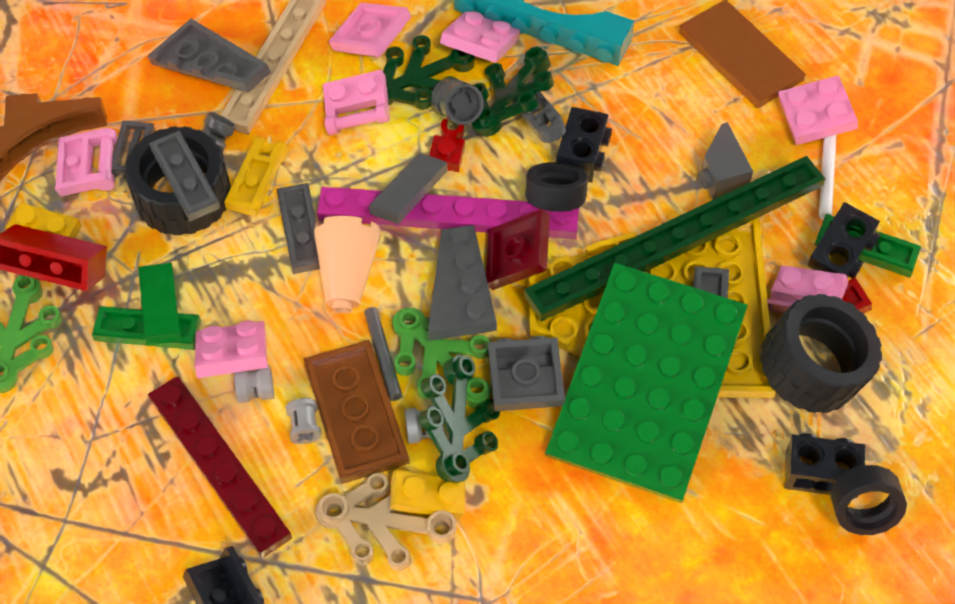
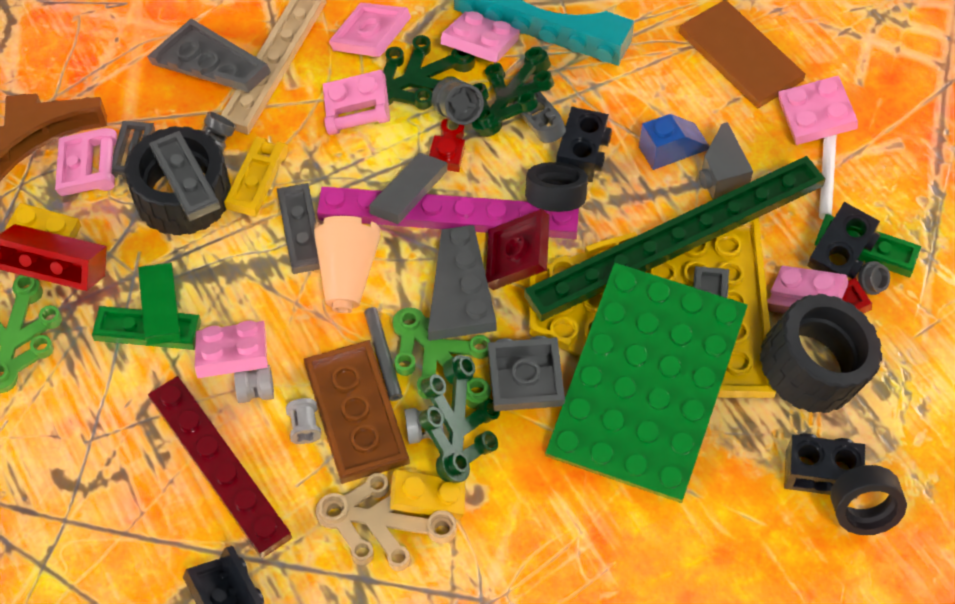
none -> blue slope [639,114,710,170]
none -> dark grey plate [858,261,890,295]

